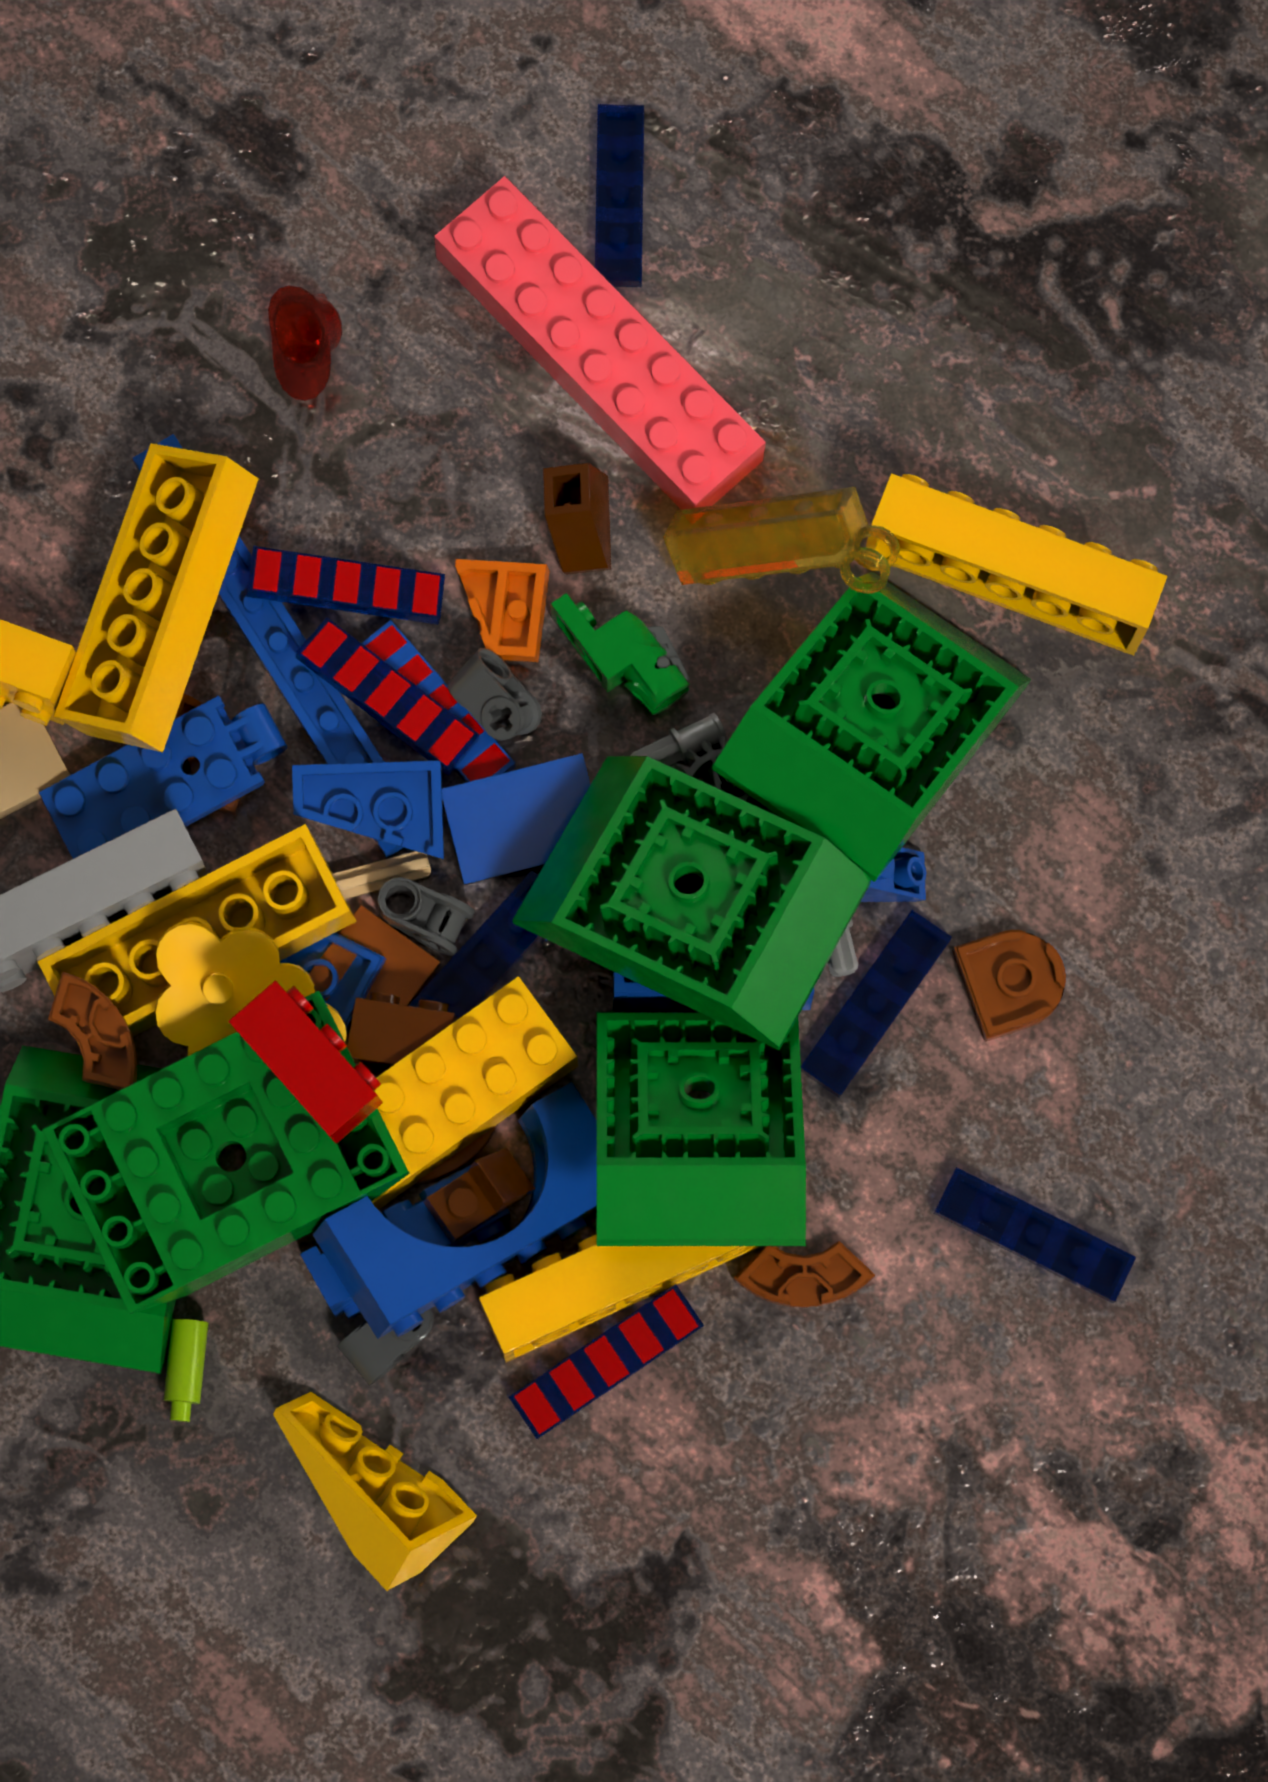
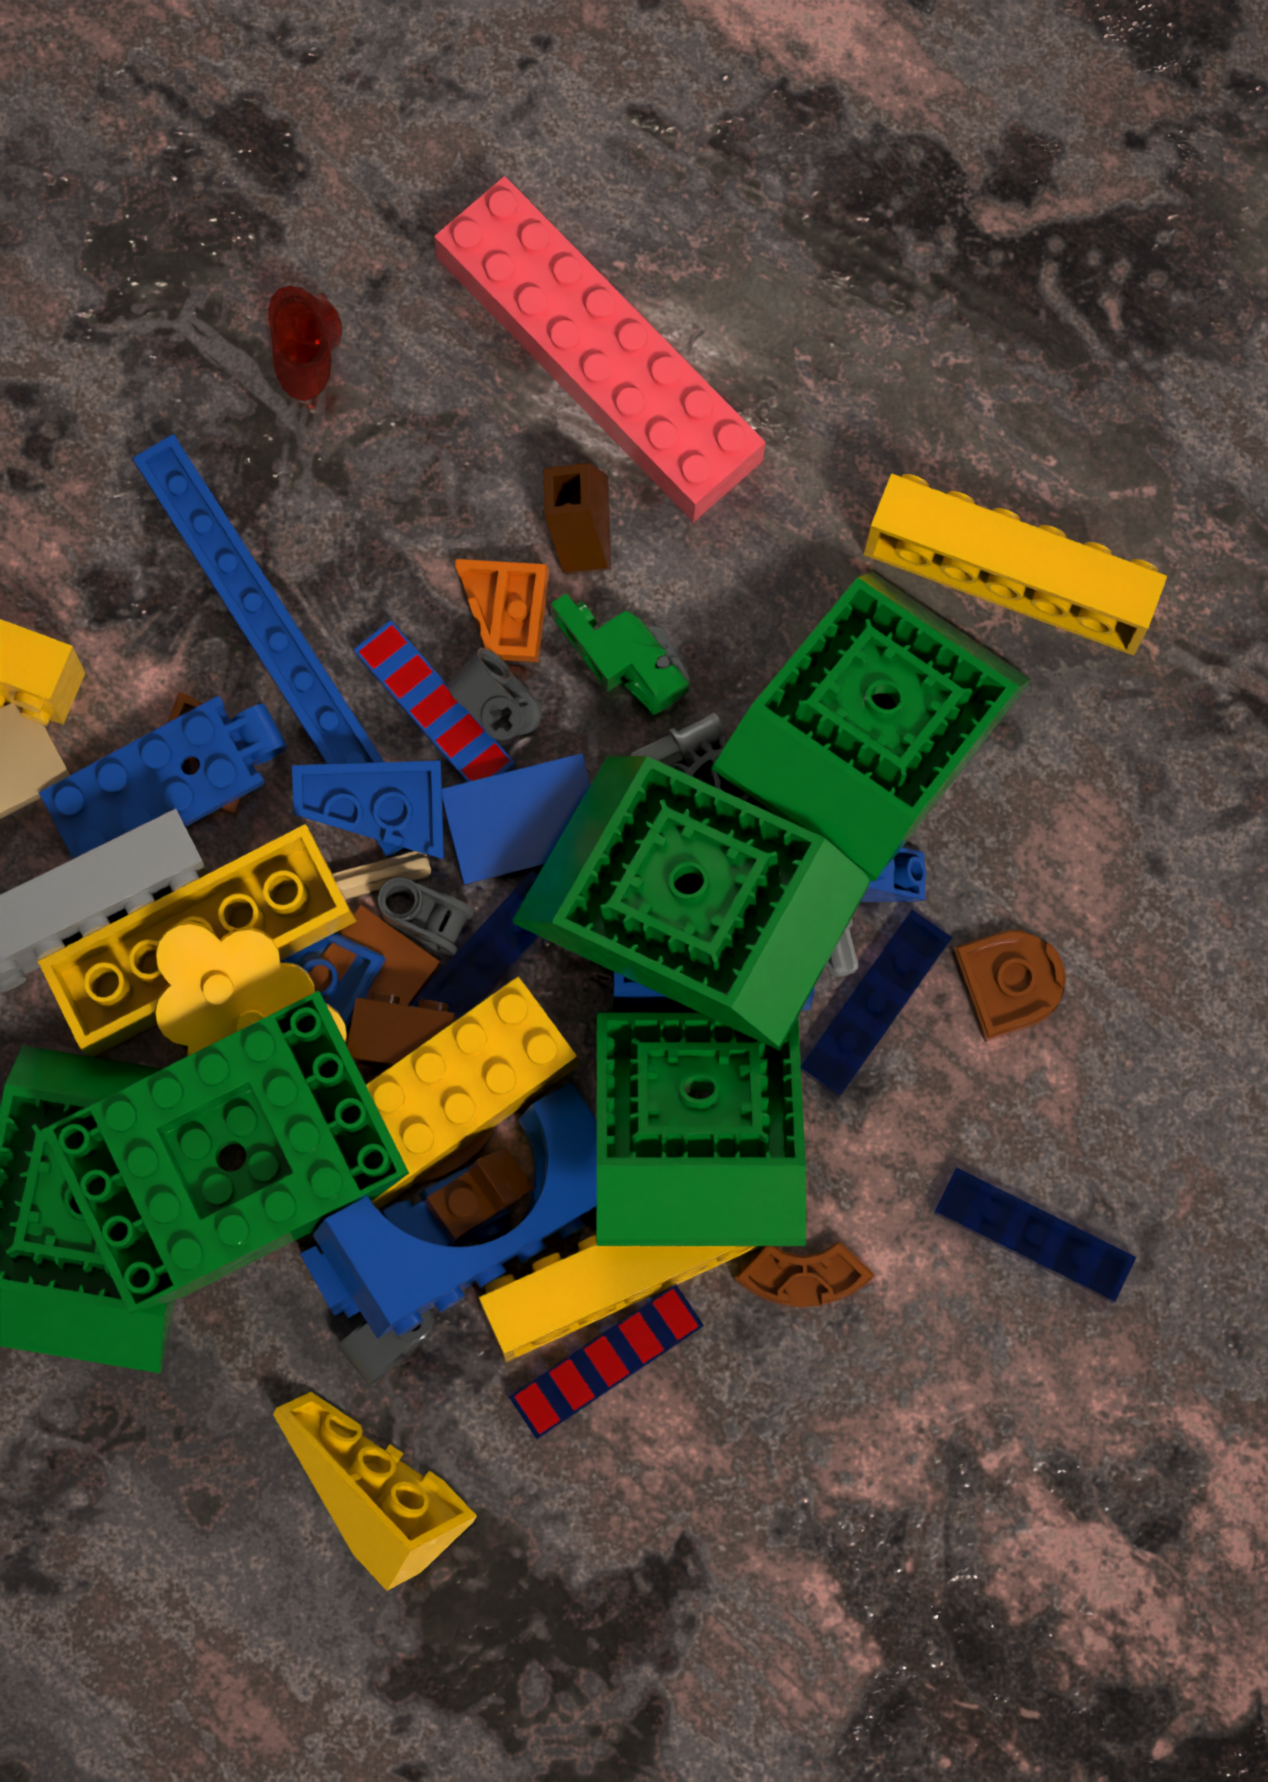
dark orange tile [48,971,138,1091] -> none
yellow brick [53,443,259,753] -> none
lime cylinder [163,1319,209,1422] -> none
red brick [228,980,383,1144] -> none
tile [246,546,445,625] -> none
tile [296,617,480,776] -> none
clear blue tile [595,104,644,287] -> none
clear yellow hinge [663,487,900,594] -> none

